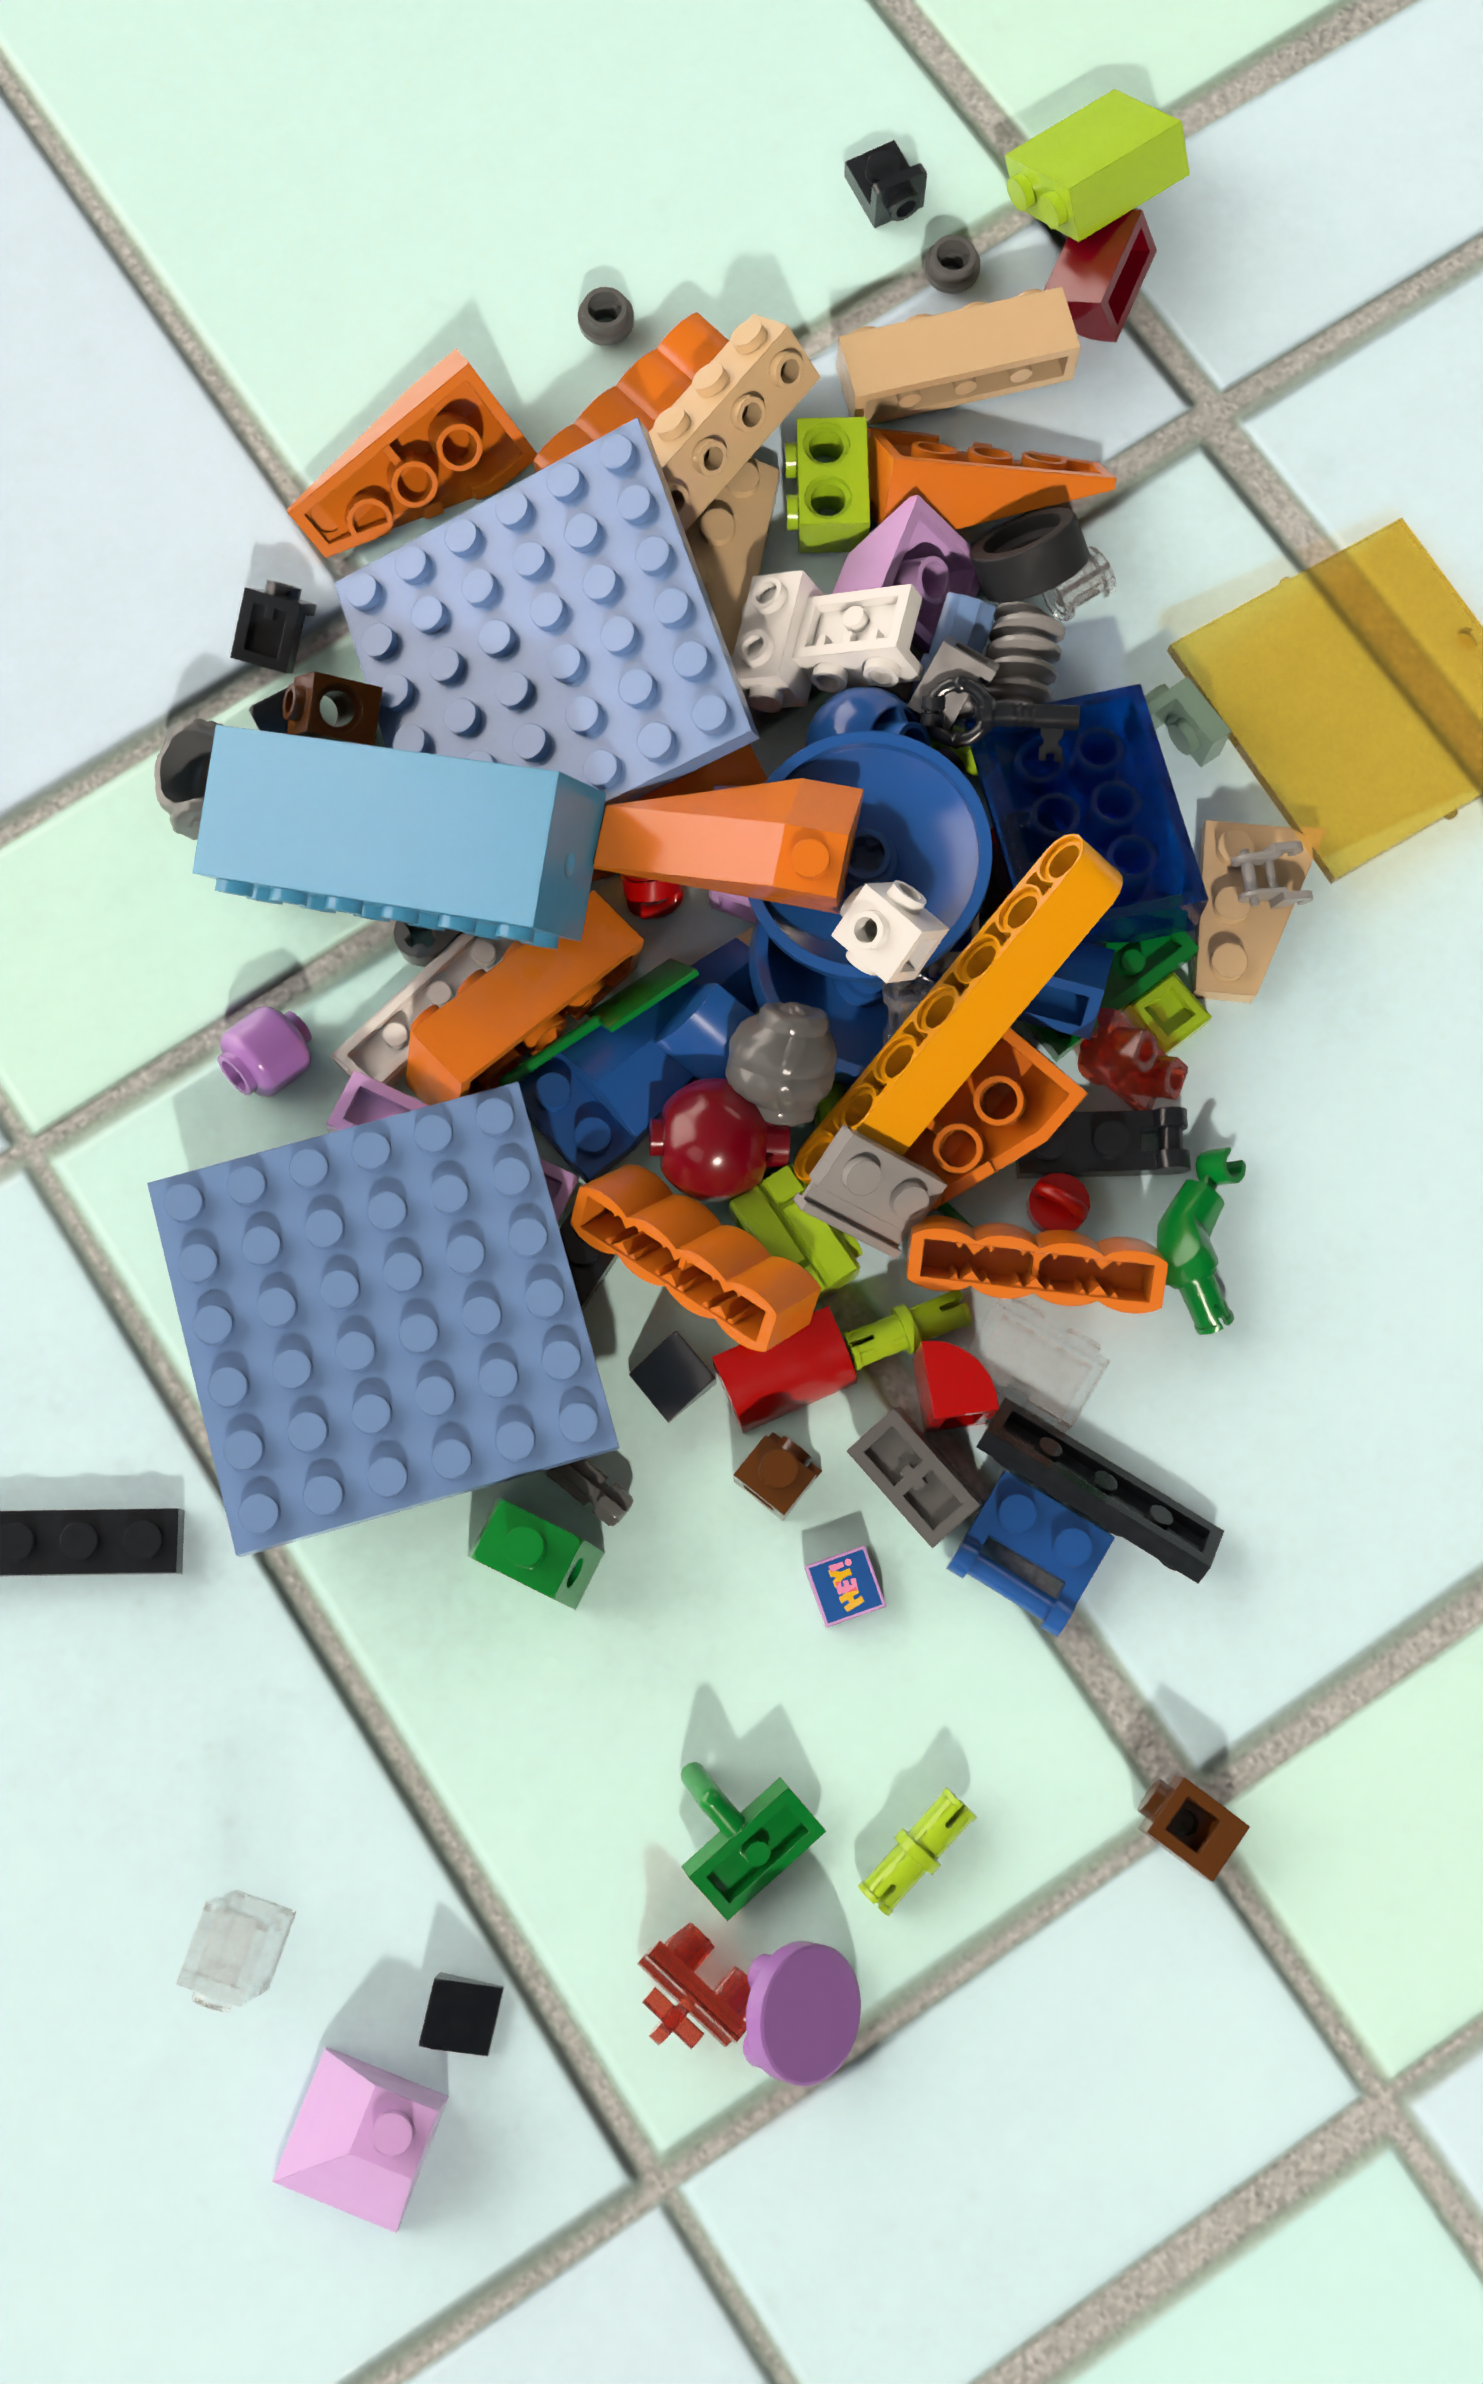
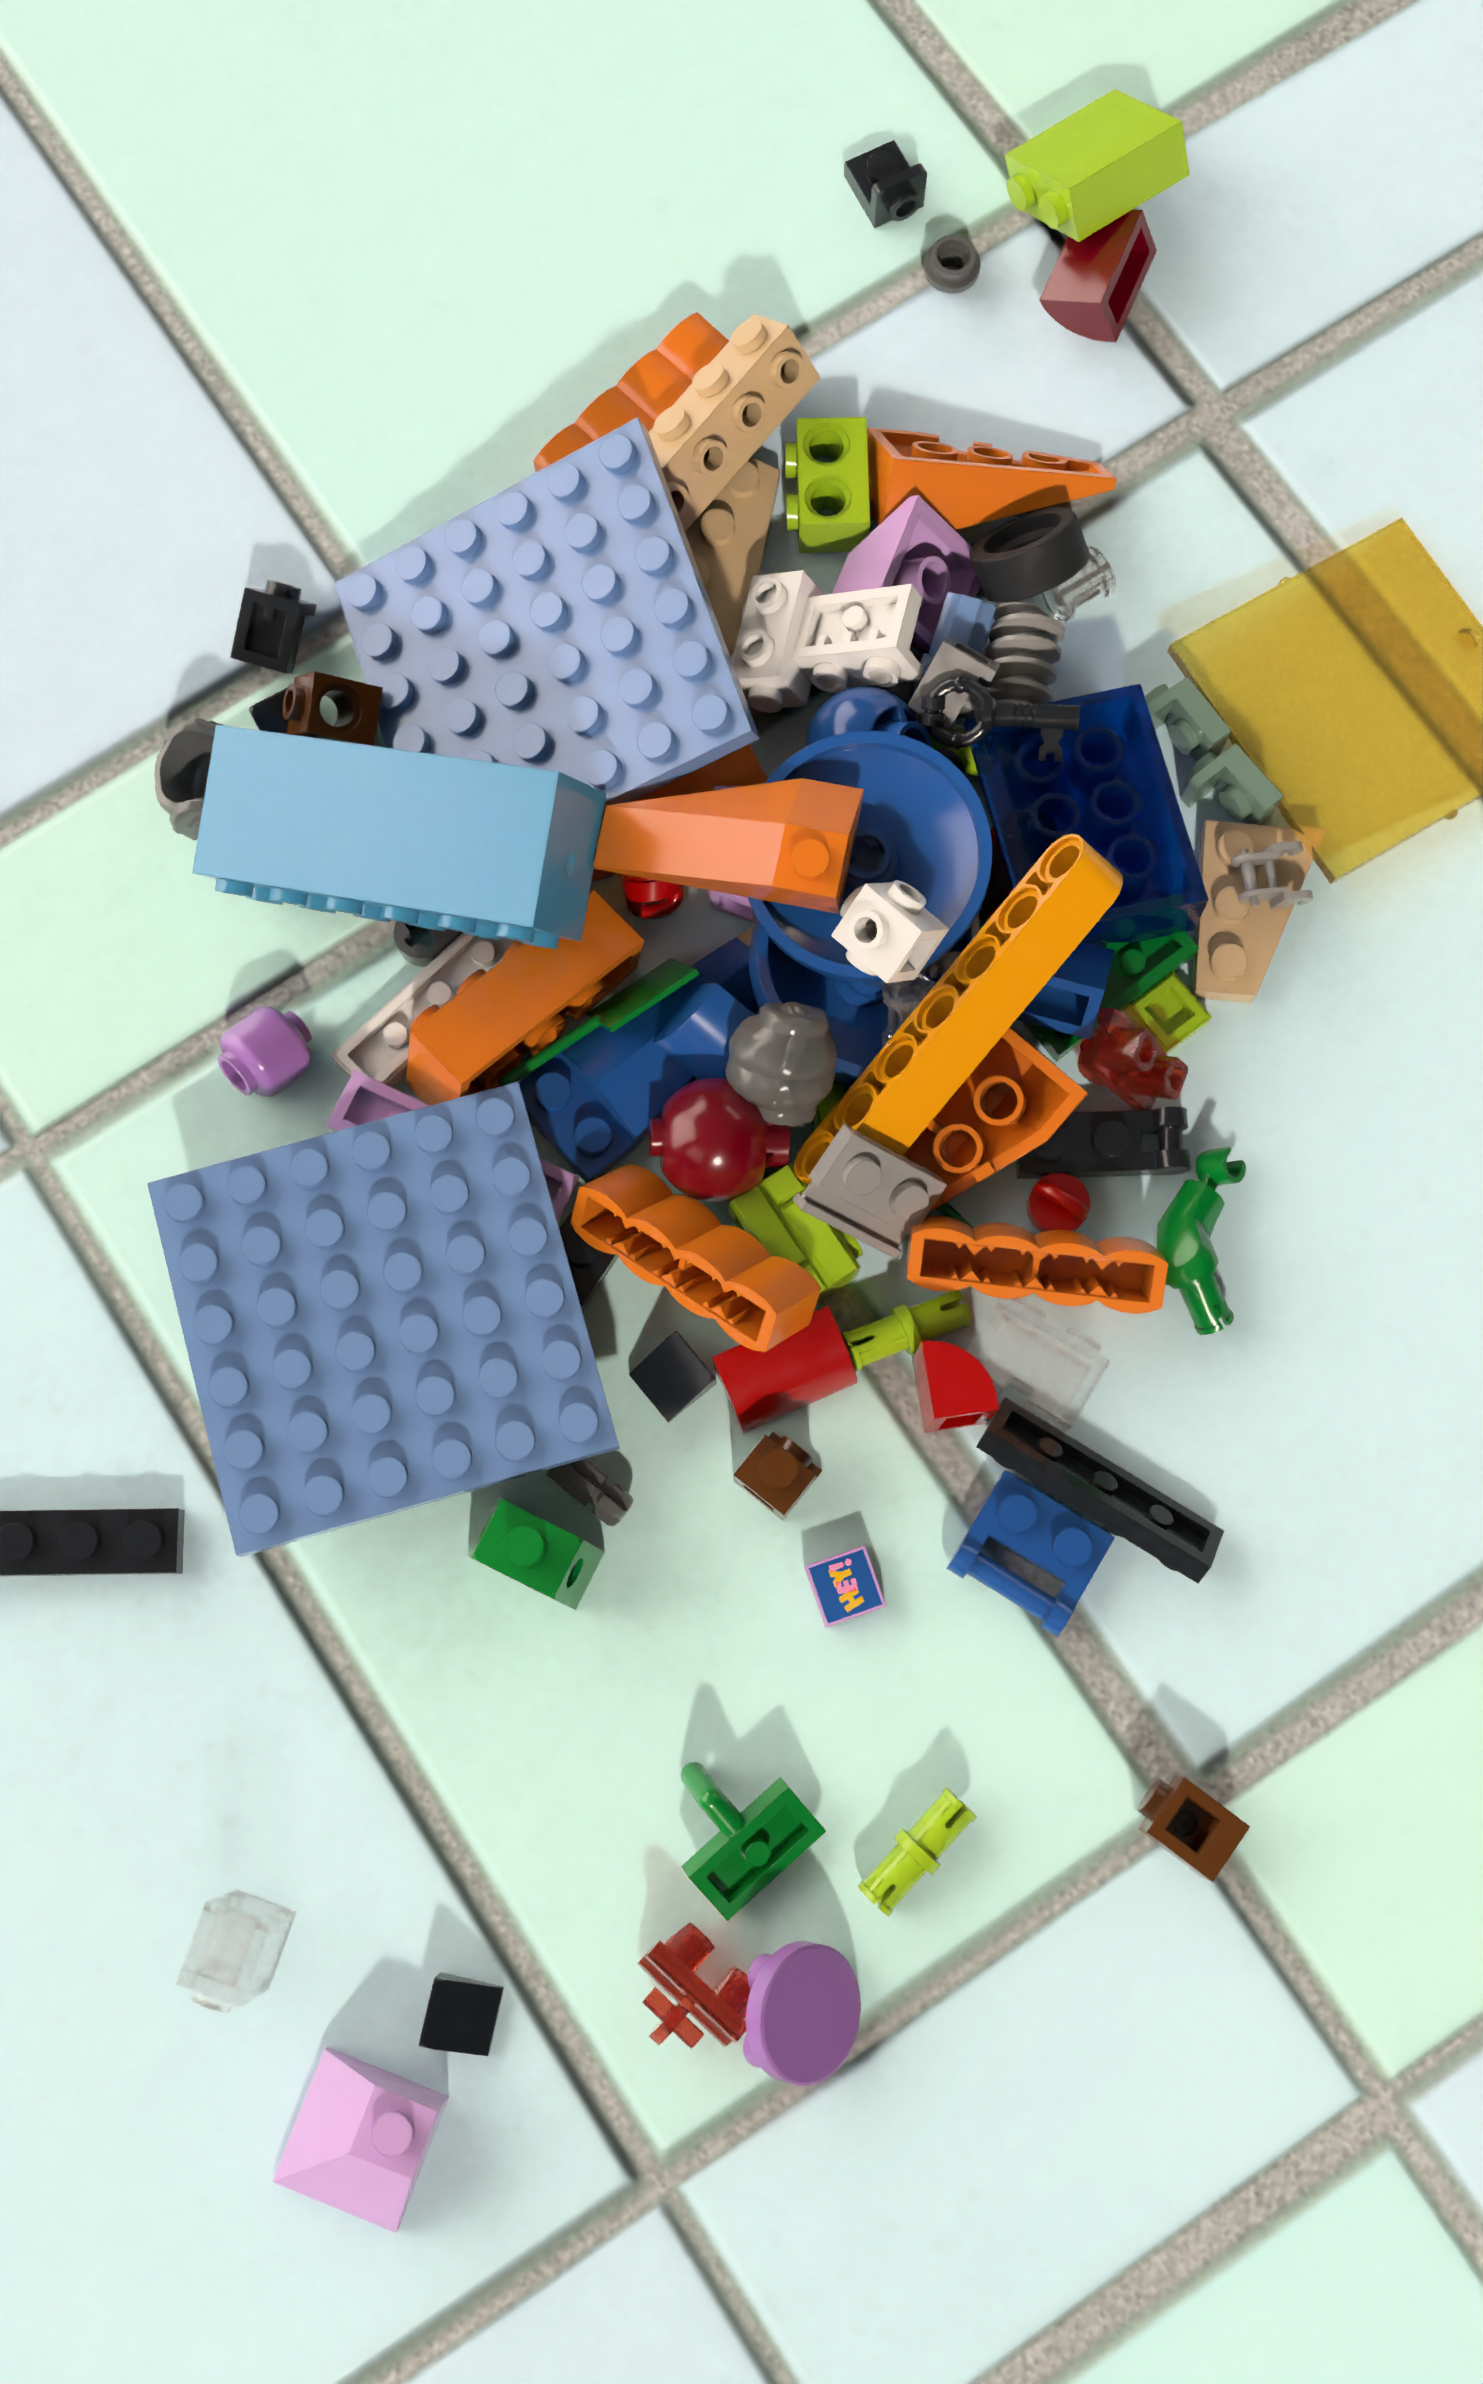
orange wedge [287,348,537,558] -> none
dark grey plate [577,287,634,346] -> none
tan brick [836,287,1081,426] -> none
dark grey hinge [846,1407,984,1549] -> none
none -> sand green bracket [1181,743,1284,825]

